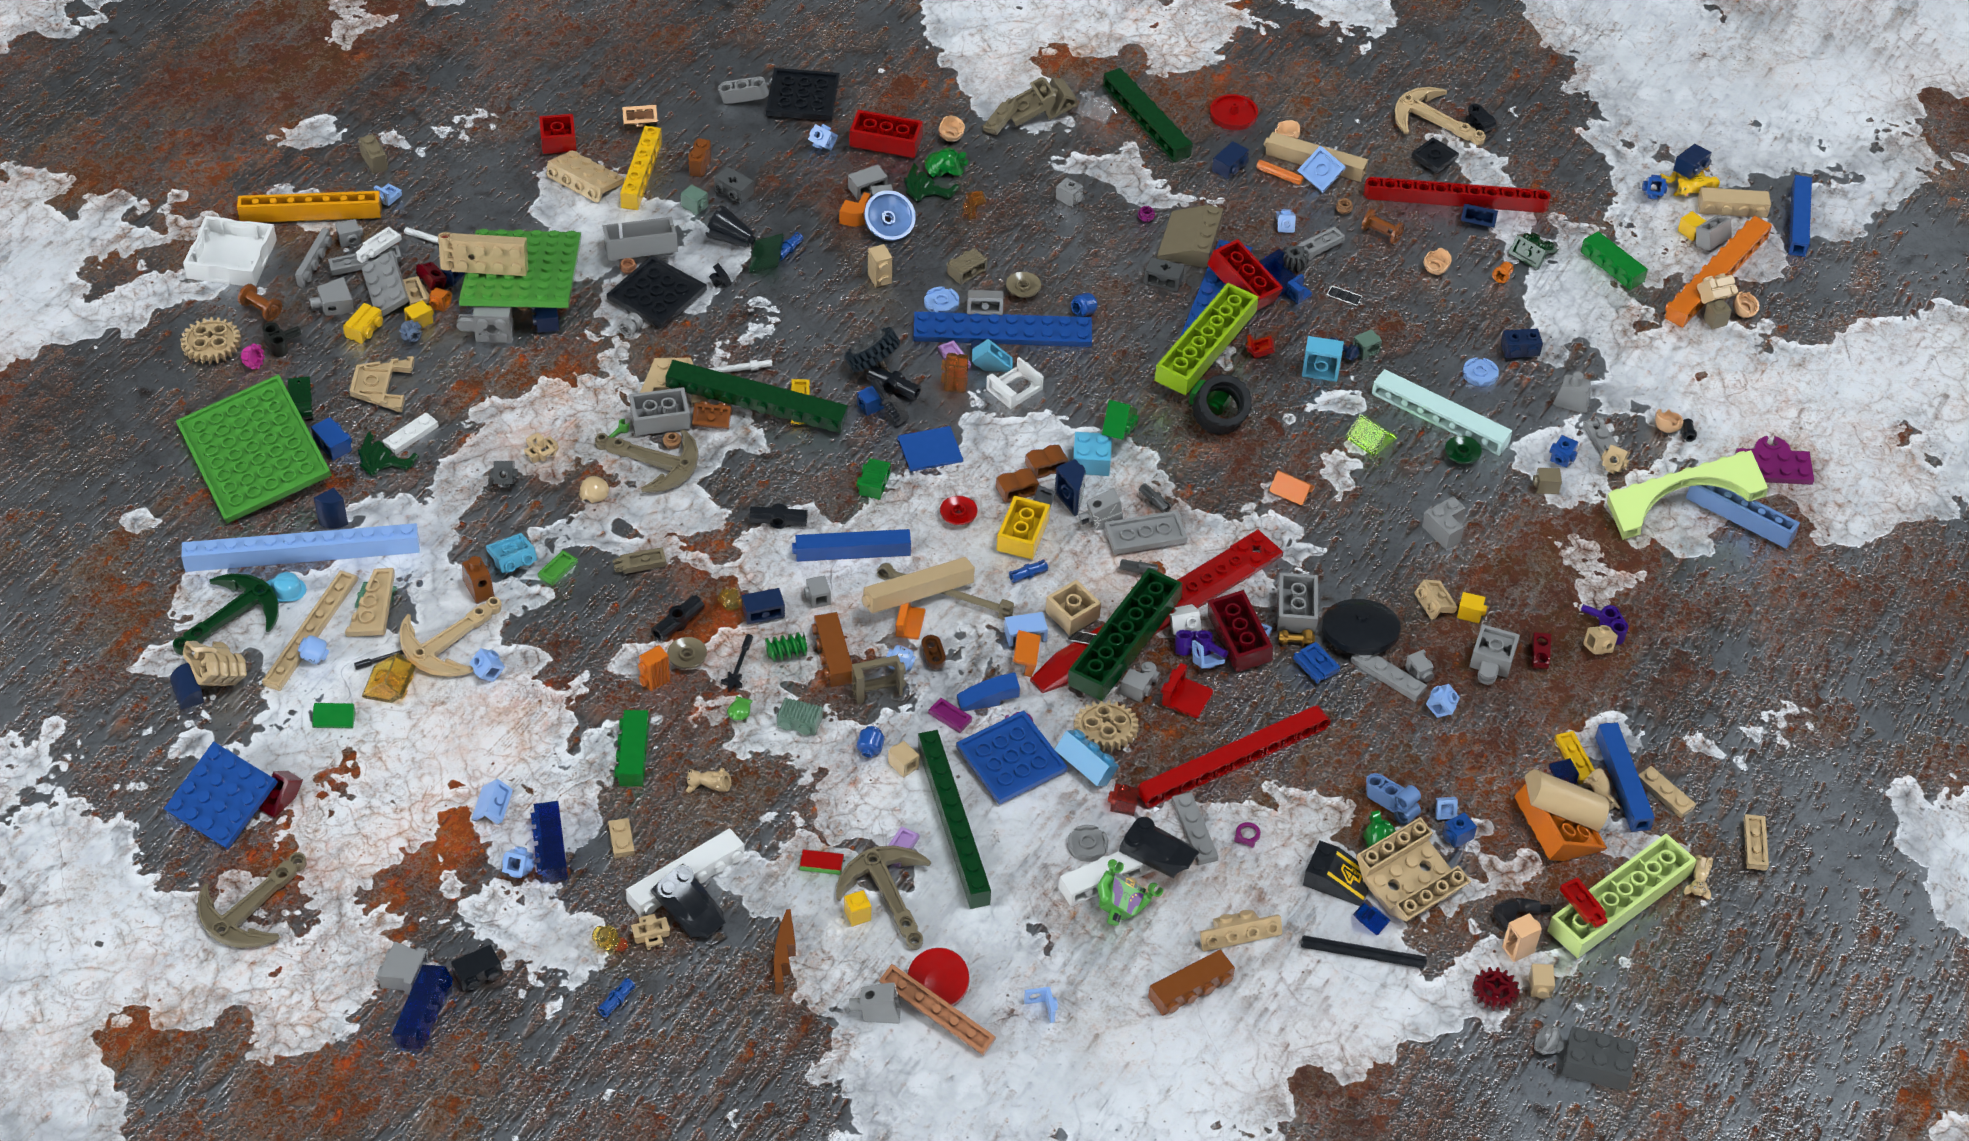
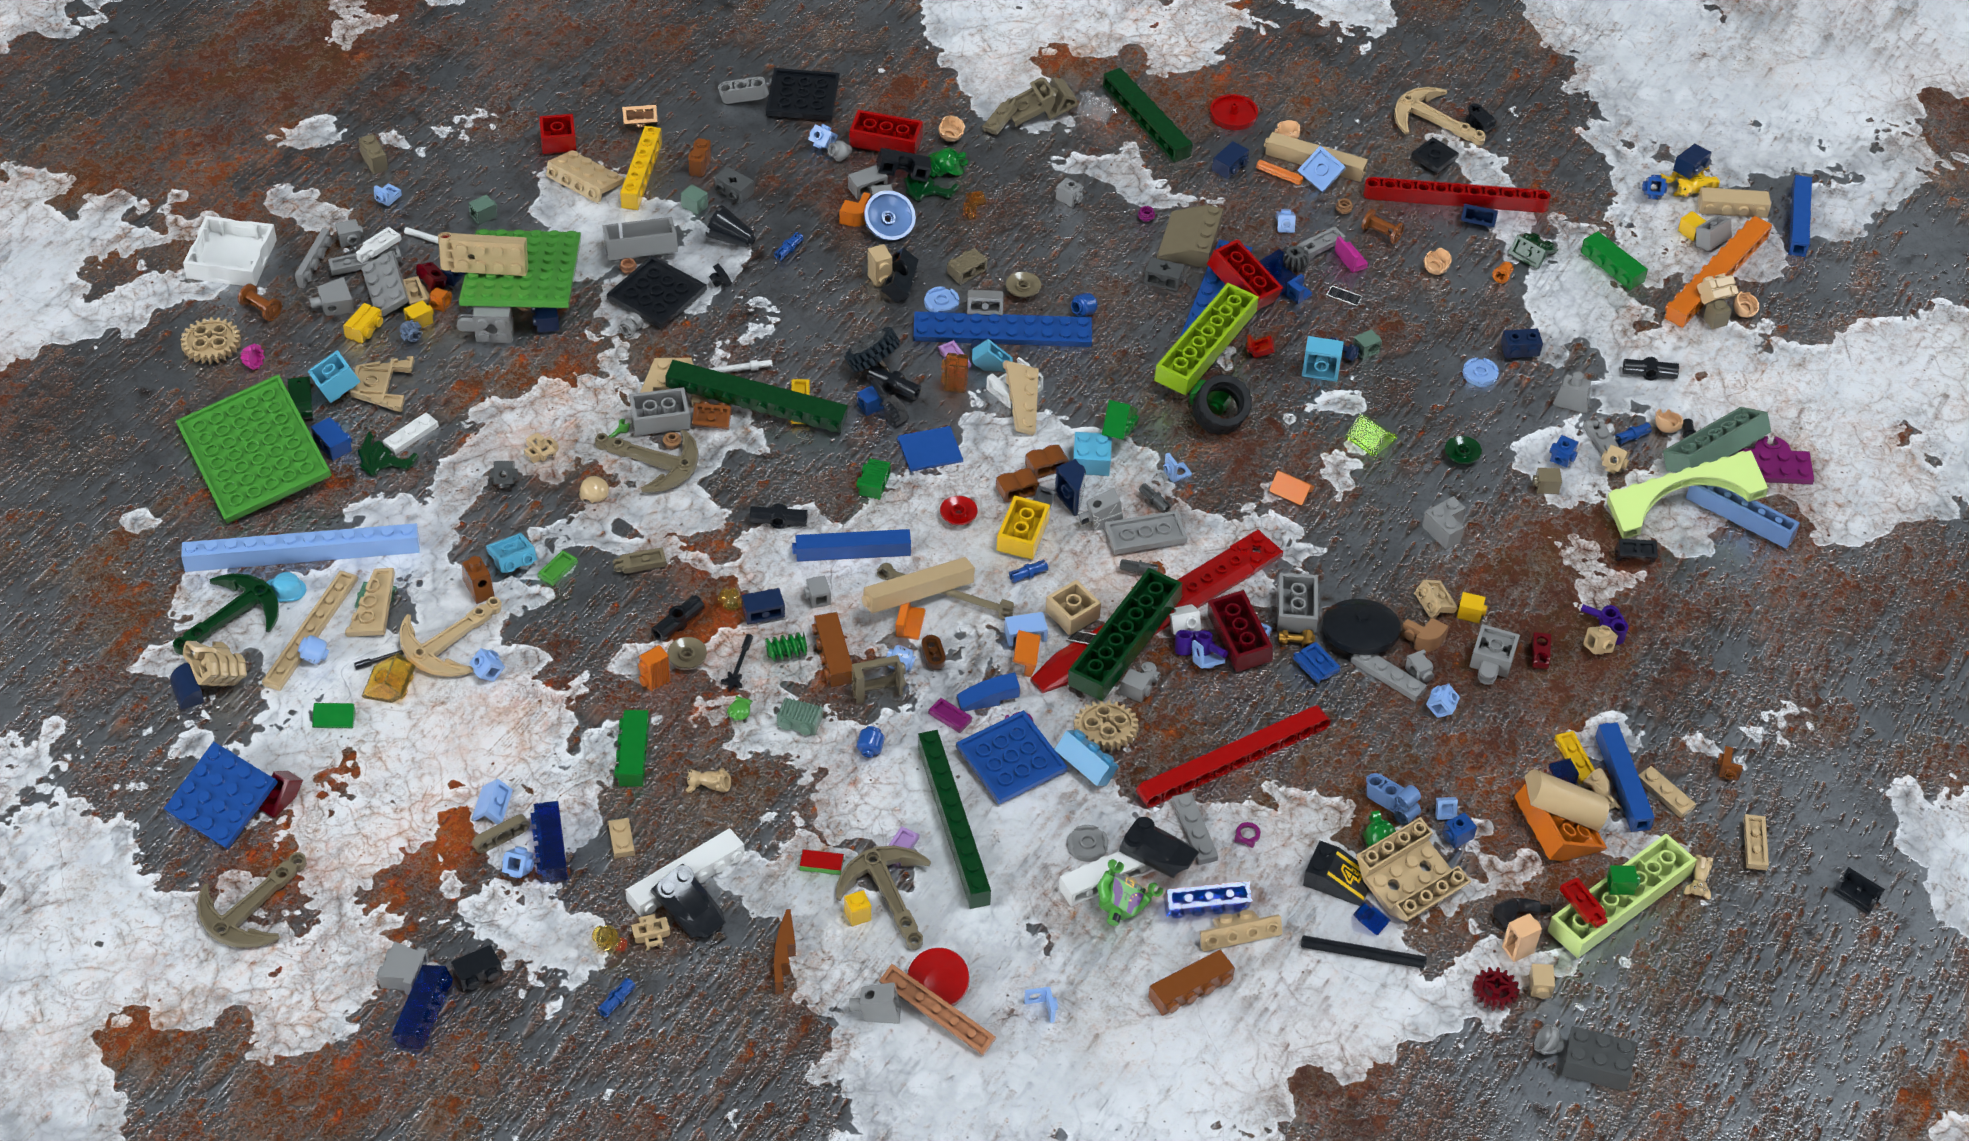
light orange brick [237,191,382,222] -> none
pearl dark grey beam [262,322,302,357] -> none
dark blue brick [314,487,348,529] -> none
clear green piece [749,233,784,274] -> none
tan brick [888,741,920,778] -> none
clear red brick [1108,783,1140,816] -> none
red bracket [1161,663,1213,718] -> none
light aqua brick [1372,369,1512,456] -> none
none -> medium azure brick [308,350,361,403]
none -> sand green brick [468,195,497,225]
none -> dark tan beam [472,814,530,854]
none -> light grey animal [828,140,852,161]
none -> black arch [876,148,932,182]
none -> black arch [881,247,919,303]
none -> tan wing [1003,360,1039,436]
none -> light blue bracket [1163,453,1192,483]
none -> clear blue brick [1163,881,1252,919]
none -> dark pink panel [1334,236,1368,273]
none -> medium nougat brick [1401,618,1449,652]
none -> green brick [1606,865,1640,895]
none -> blue pin [1615,422,1652,445]
none -> black hinge [1615,539,1658,563]
none -> black piece [1622,357,1679,381]
none -> sand green brick [1663,407,1771,473]
none -> dark orange bracket [1717,746,1743,780]
none -> black hinge [1833,867,1885,915]

